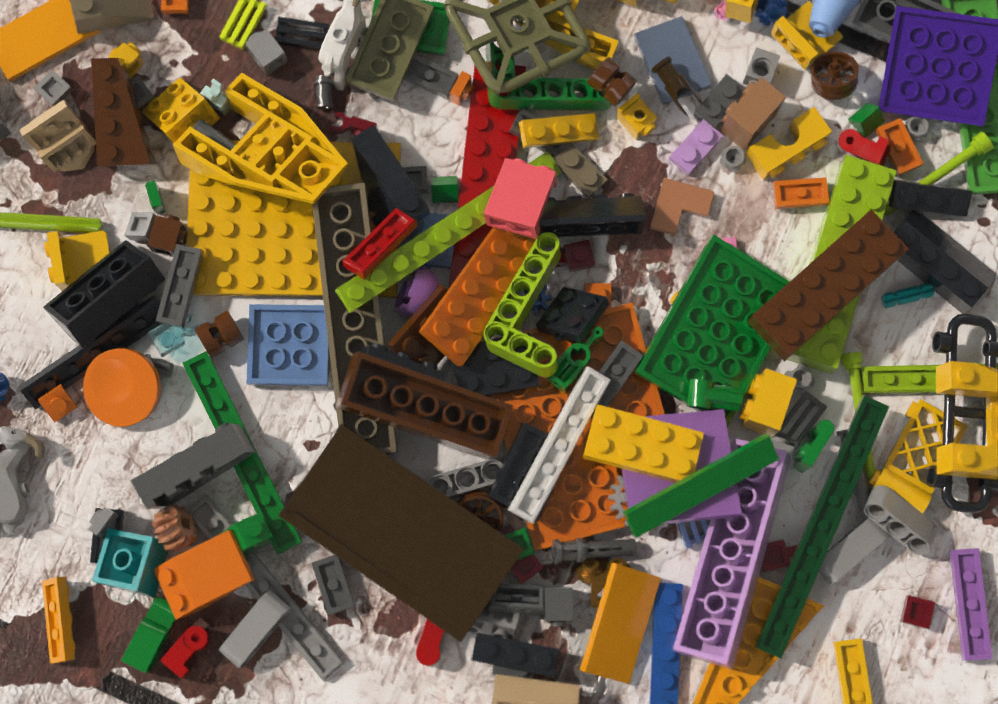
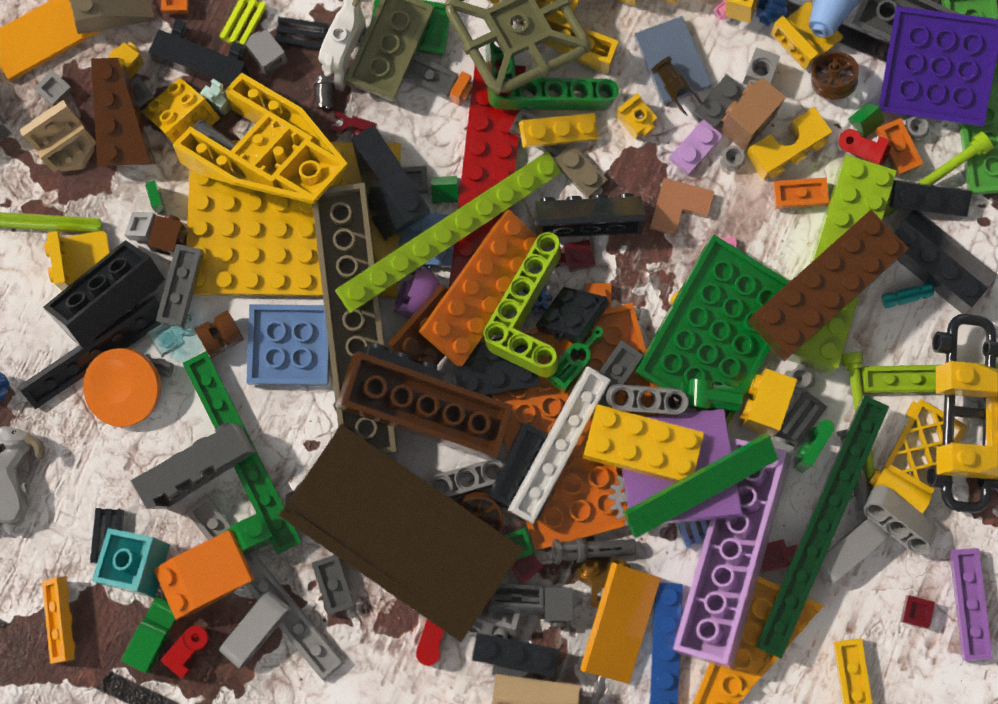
orange plate [38,384,77,423] -> none
light grey plate [88,507,119,538] -> none
nougat gear [152,503,198,553] -> none
red tile [343,208,417,280] -> none
coral panel [484,158,558,239] -> none
reddish brown wheel [587,57,637,107] -> none
none -> black brick [148,19,249,89]
none -> light grey beam [605,384,688,414]

